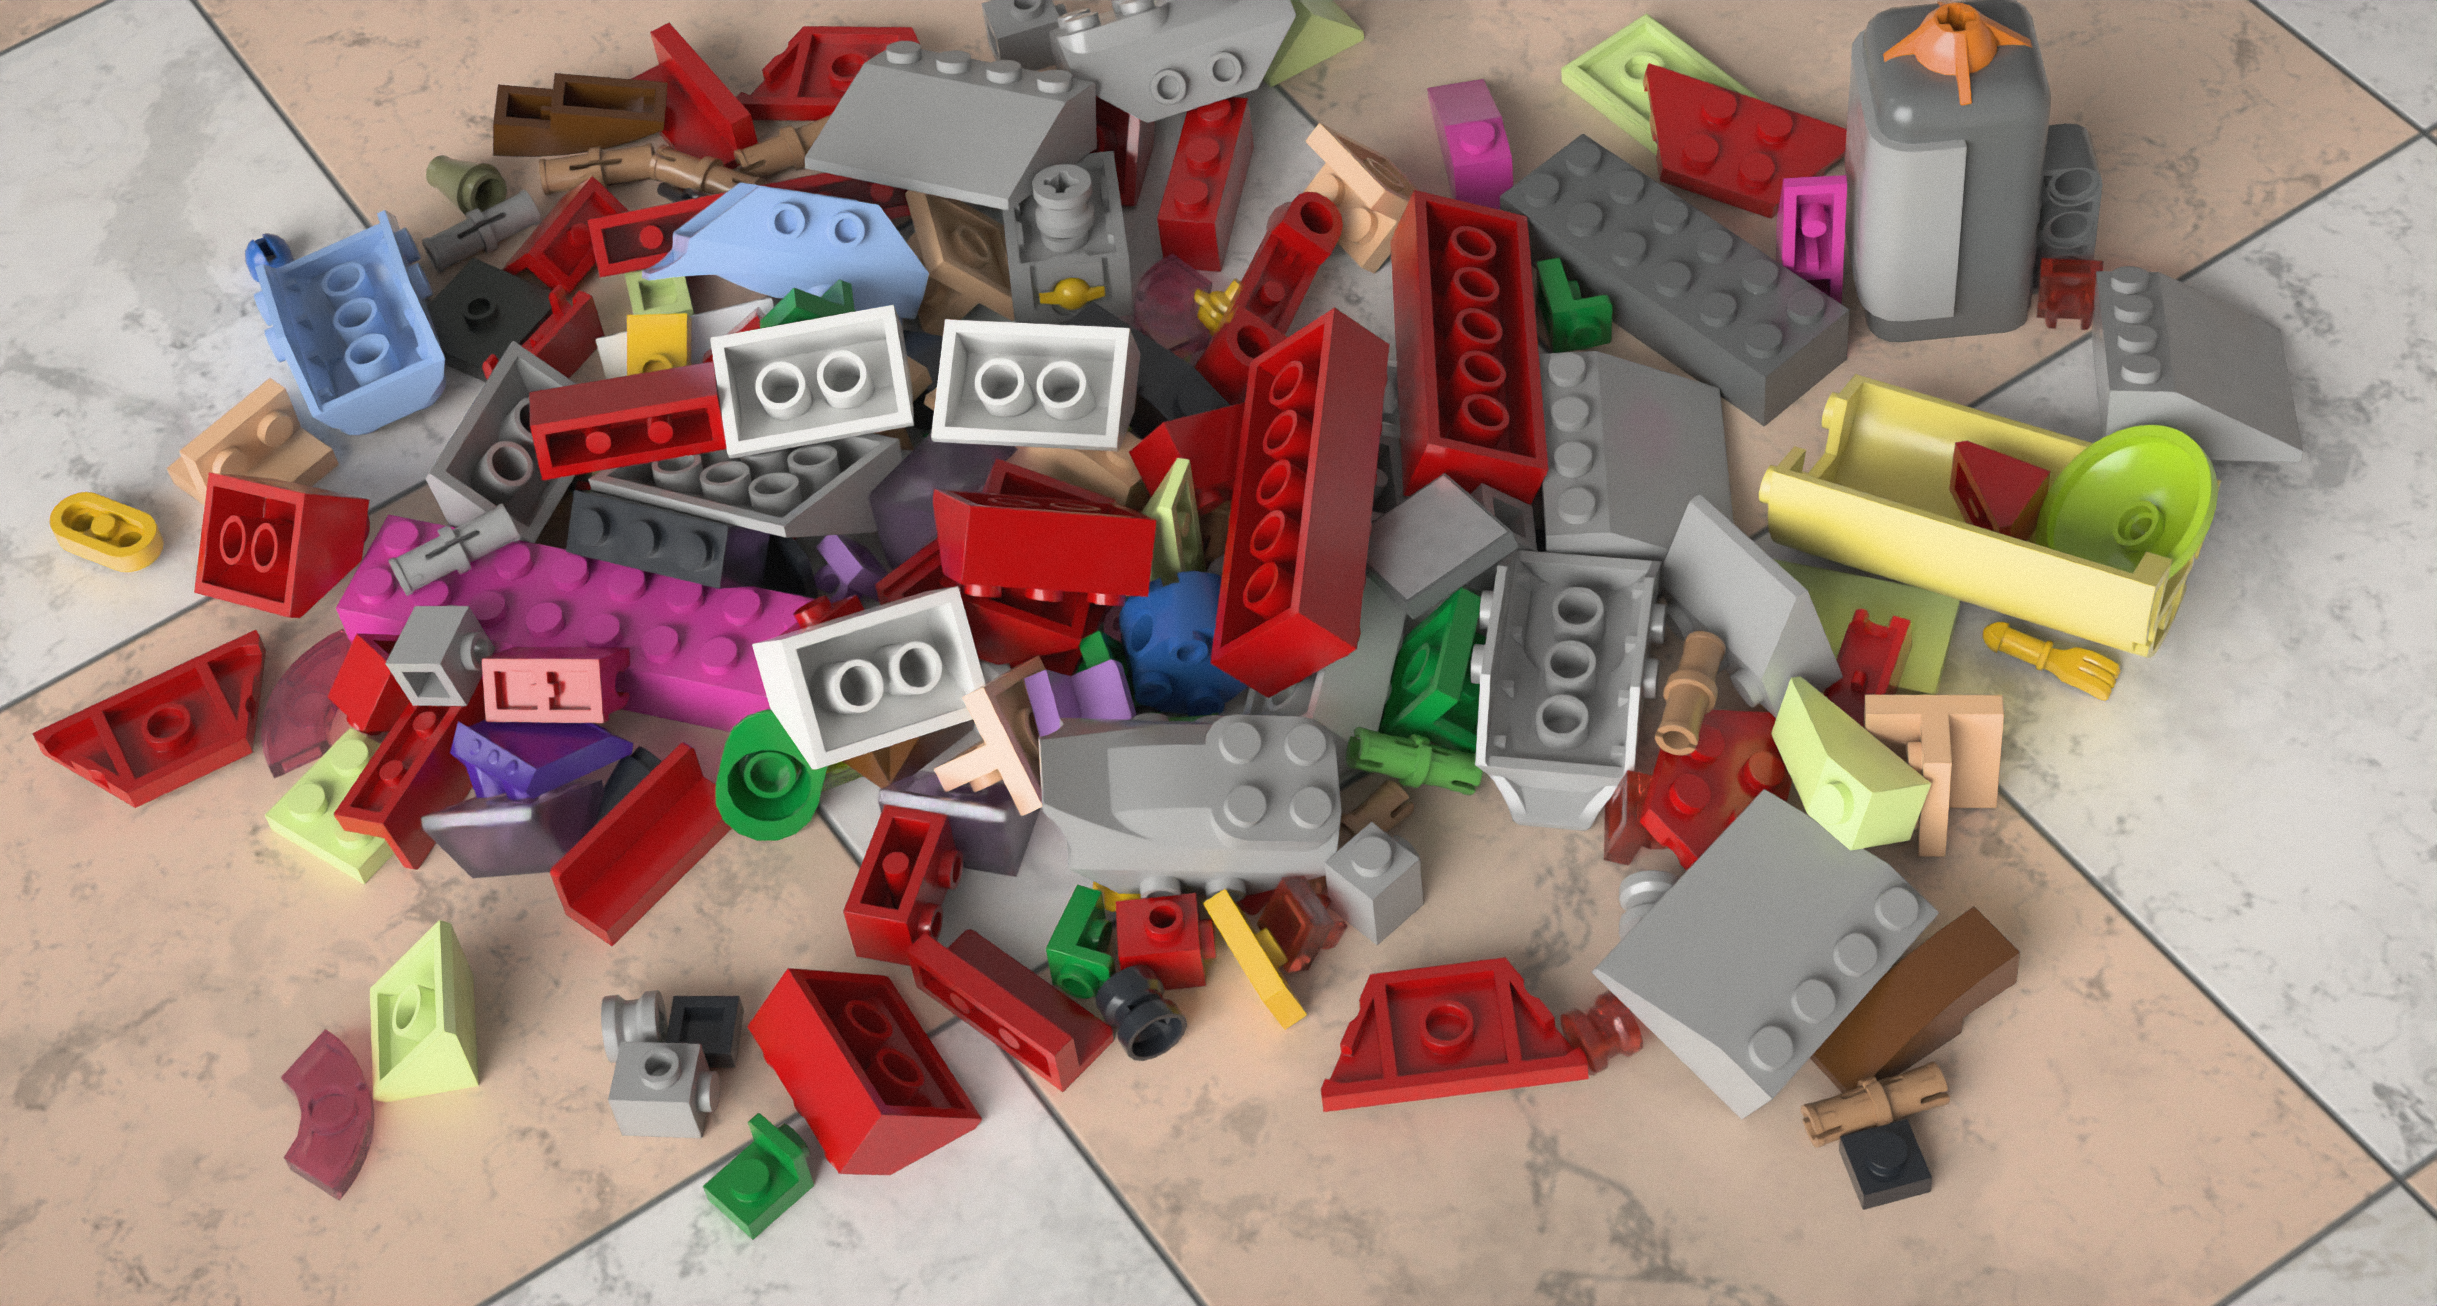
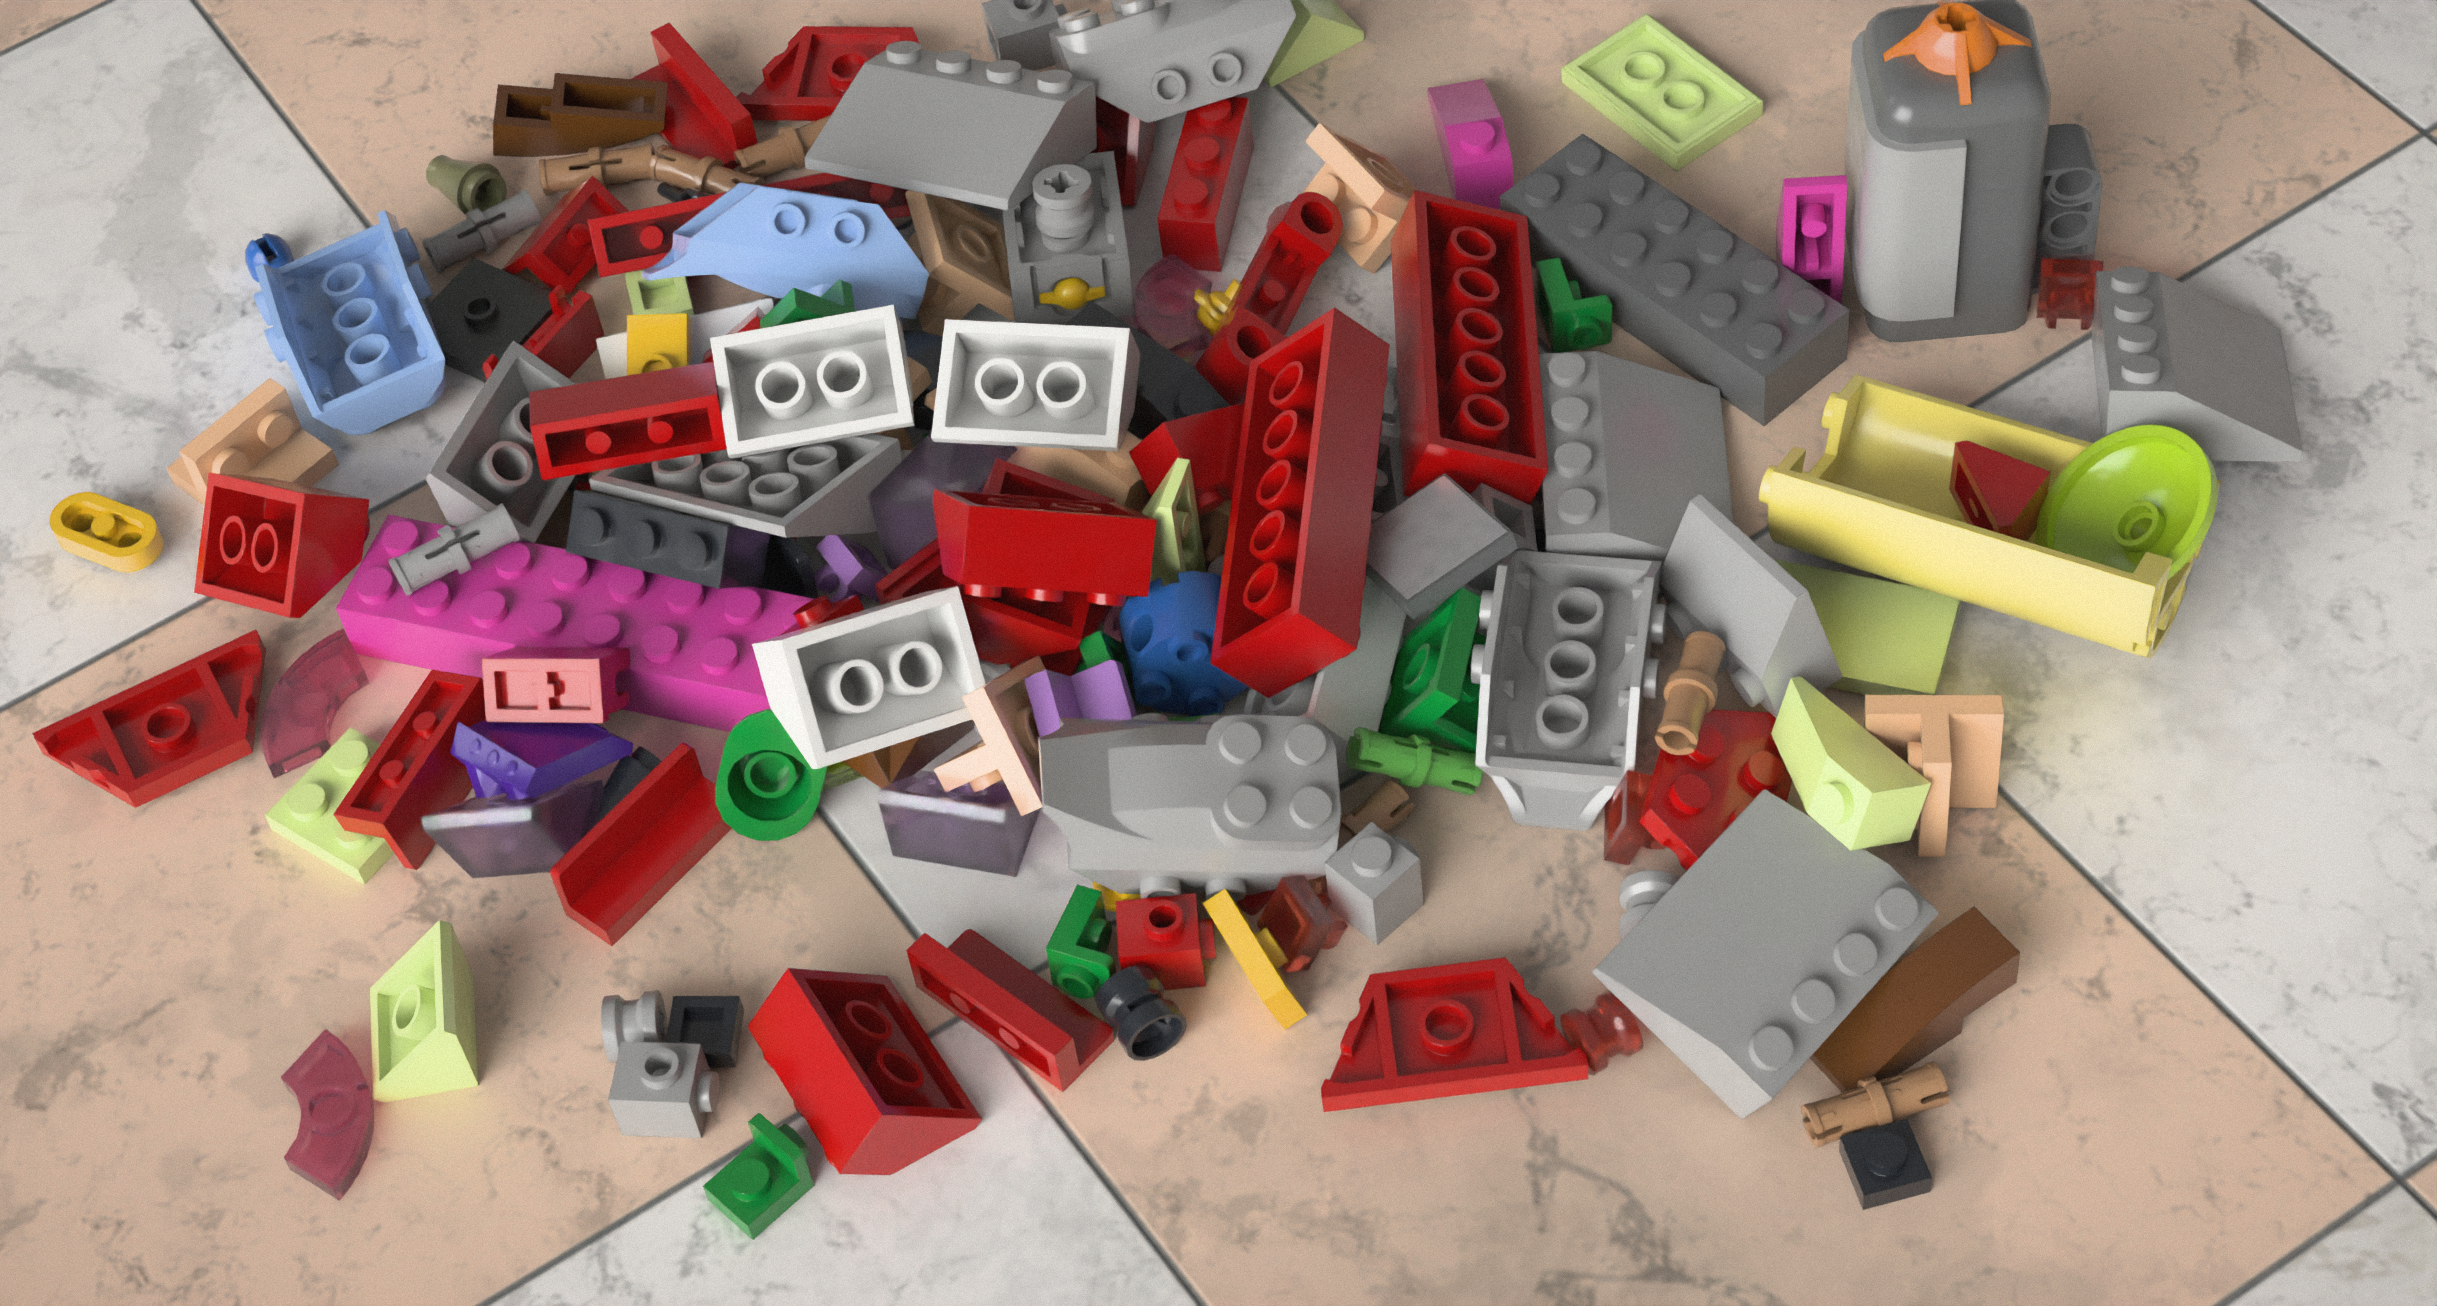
brick [327,633,410,735] -> none
light grey brick [385,605,495,706] -> none
red brick [843,804,963,966] -> none
red wing [1643,63,1847,219] -> none
red hinge [1824,609,1912,728] -> none
yellow piece [1982,622,2121,701] -> none

